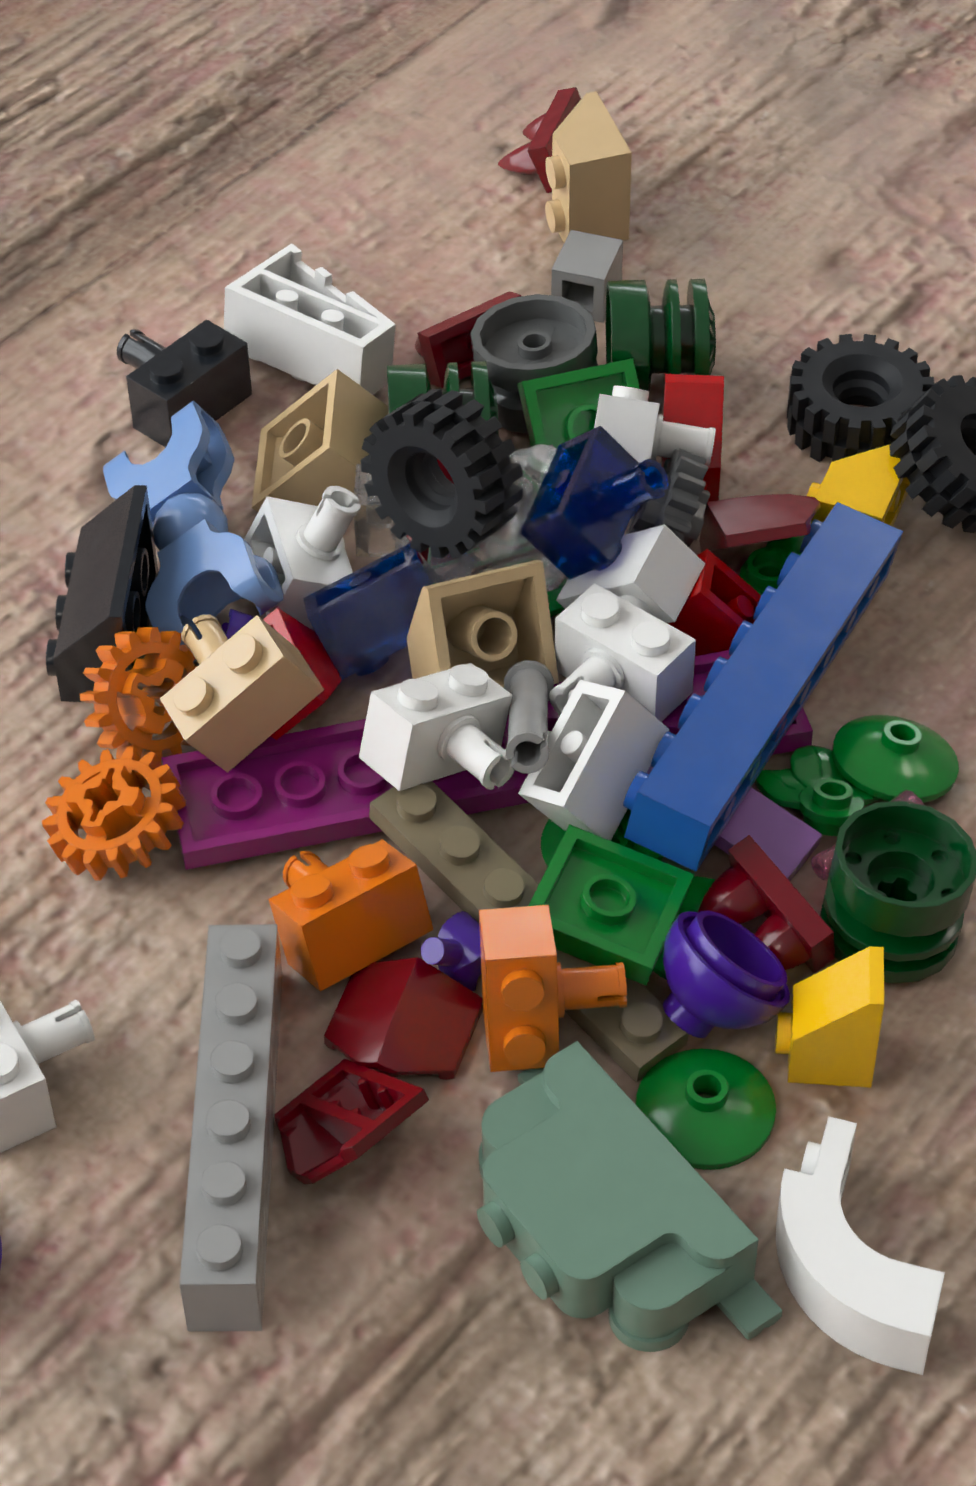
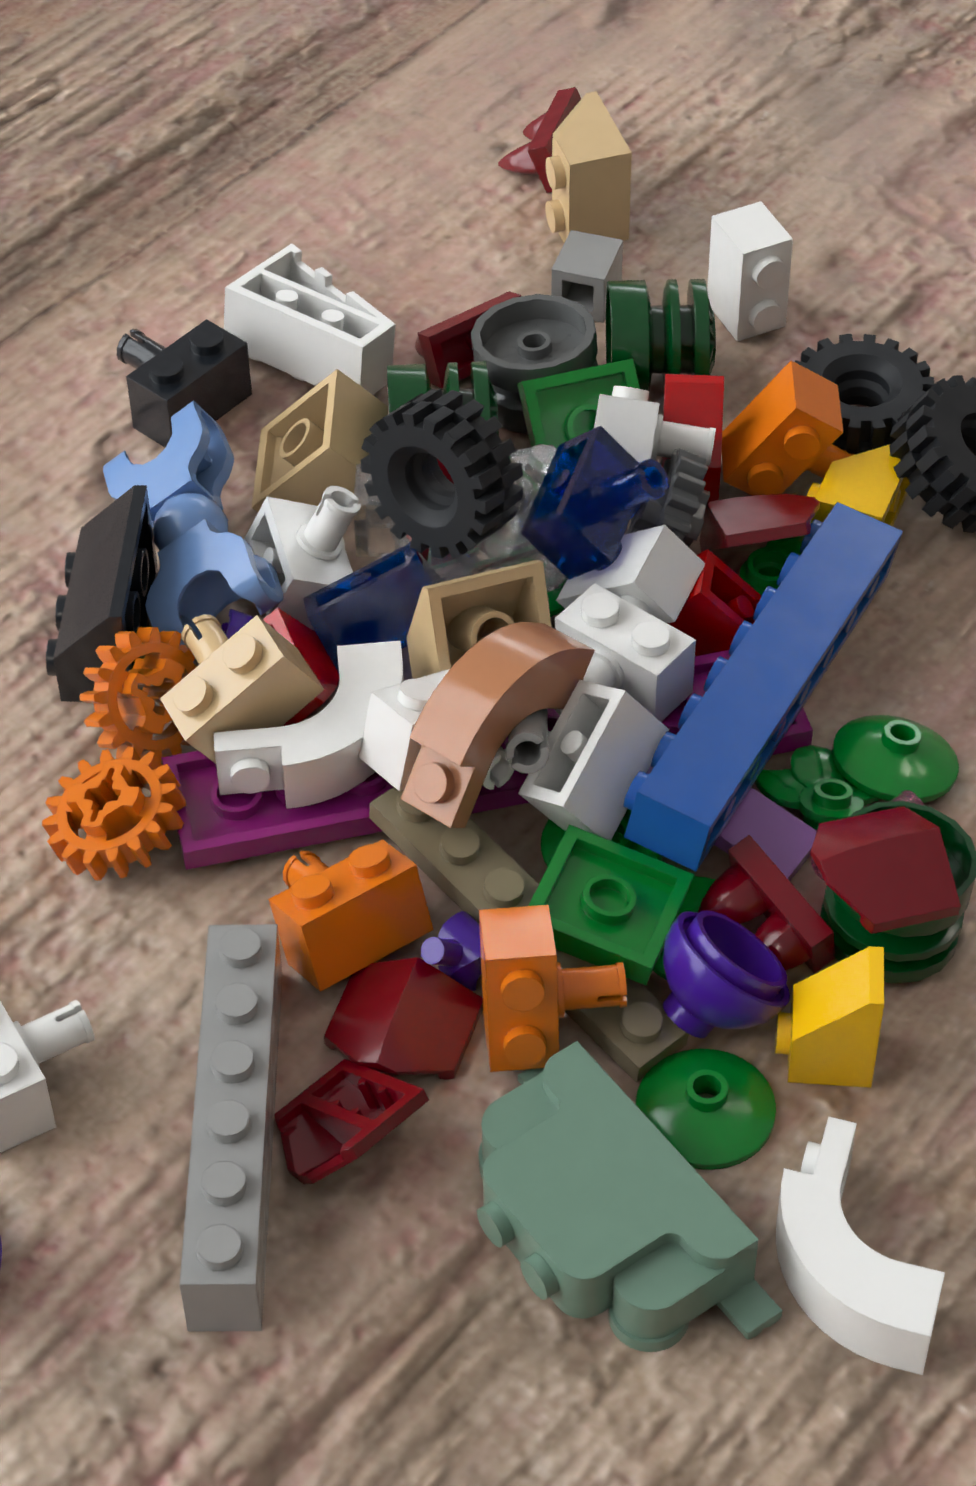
none -> white arch [213,641,404,809]
none -> nougat arch [401,622,595,828]
none -> white brick [707,201,793,341]
none -> orange brick [721,360,855,496]
none -> dark red slope [810,806,961,934]

